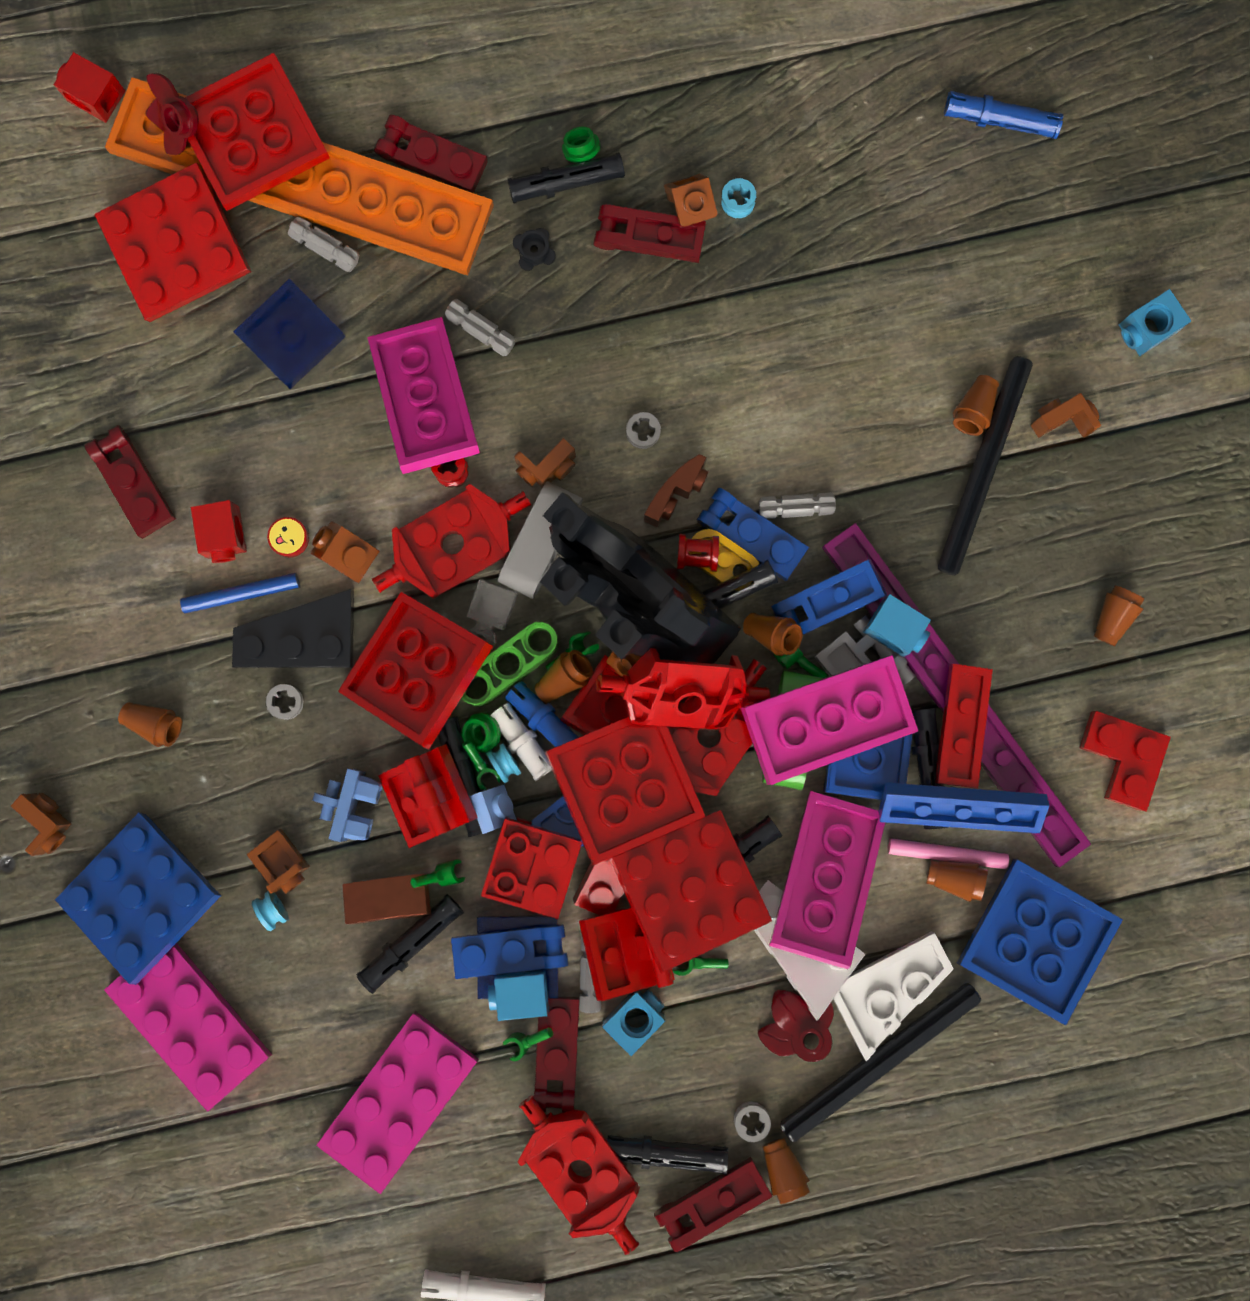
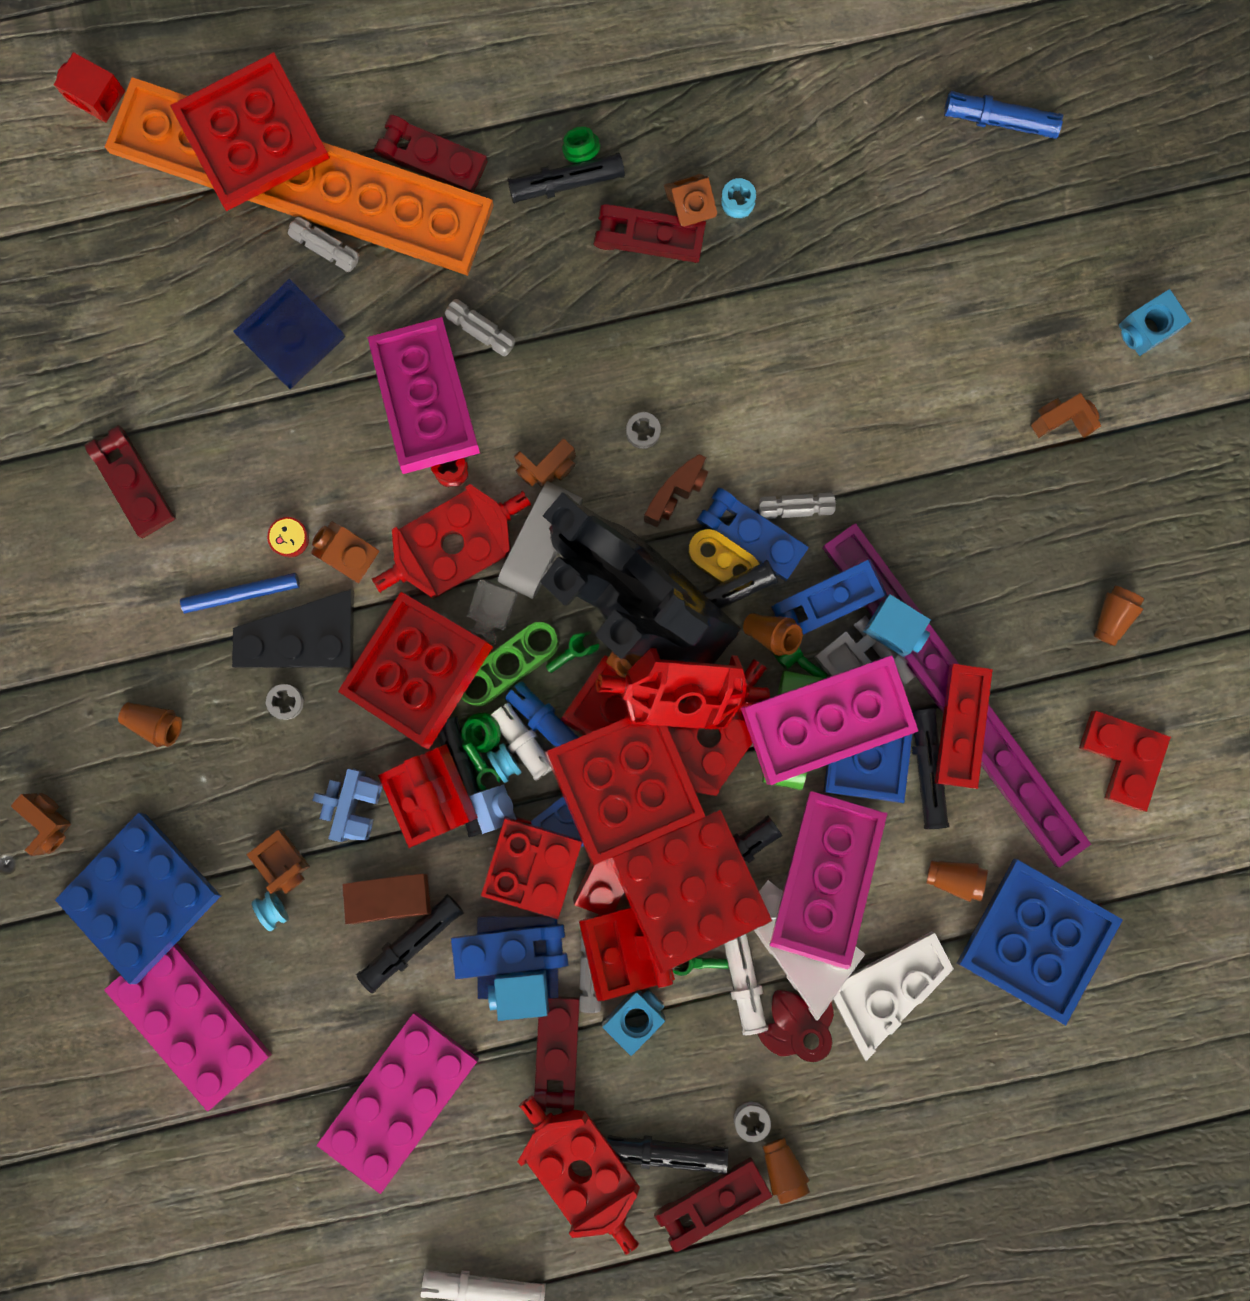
red plate [94,162,252,322] -> none
dark red plate [145,73,198,155] -> none
red brick [190,500,247,563] -> none
green hand [410,859,465,888] -> none
green hand [503,1027,553,1061] -> none
black plate [513,228,556,271] -> none
dark orange cone [535,650,593,703] -> none
red bush [677,534,719,572] -> none
black axle [780,983,981,1142] -> none
blue plate [879,783,1050,833] -> none
bright pink bar [888,838,1009,870] -> none
black axle [938,356,1033,576] -> none
dark orange cone [953,375,999,436] -> none
none -> white pin [724,934,768,1035]

